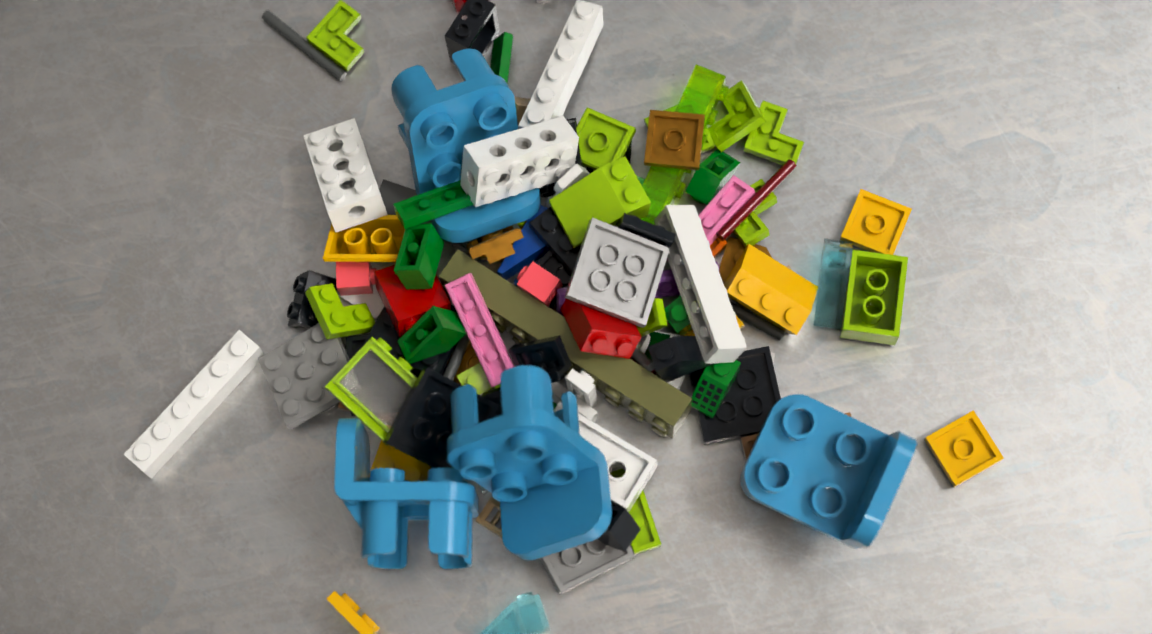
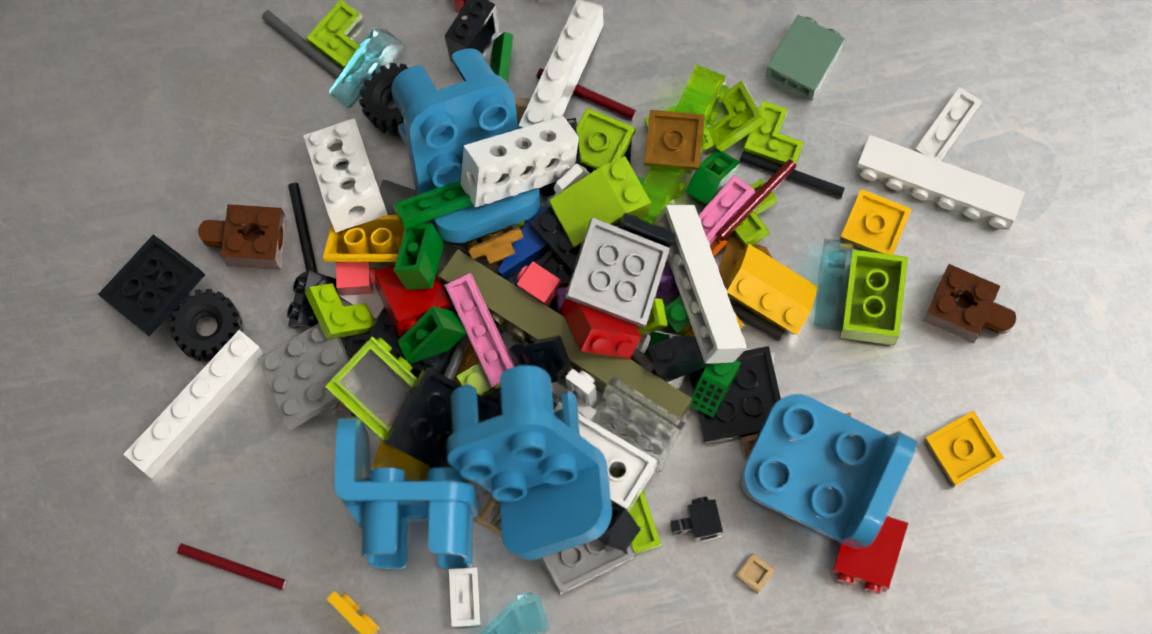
none -> black plate [98,234,205,337]
none -> black tyre [169,289,243,362]
none -> dark red bar [177,543,287,591]
none -> reddish brown brick [198,204,287,270]
none -> black bar [288,183,318,273]
none -> clear light blue slope [329,28,405,108]
none -> black tyre [359,63,408,135]
none -> white plate [449,567,481,628]
none -> dark red bar [536,68,637,120]
none -> clear plate [593,376,686,474]
none -> black brick [670,497,723,543]
none -> tan tile [735,553,775,594]
none -> black bar [740,151,845,198]
none -> sand green brick [765,15,845,101]
none -> red brick [831,516,909,594]
none -> white brick [856,135,1025,229]
none -> white plate [915,87,982,161]
none -> reddish brown brick [923,264,1016,343]

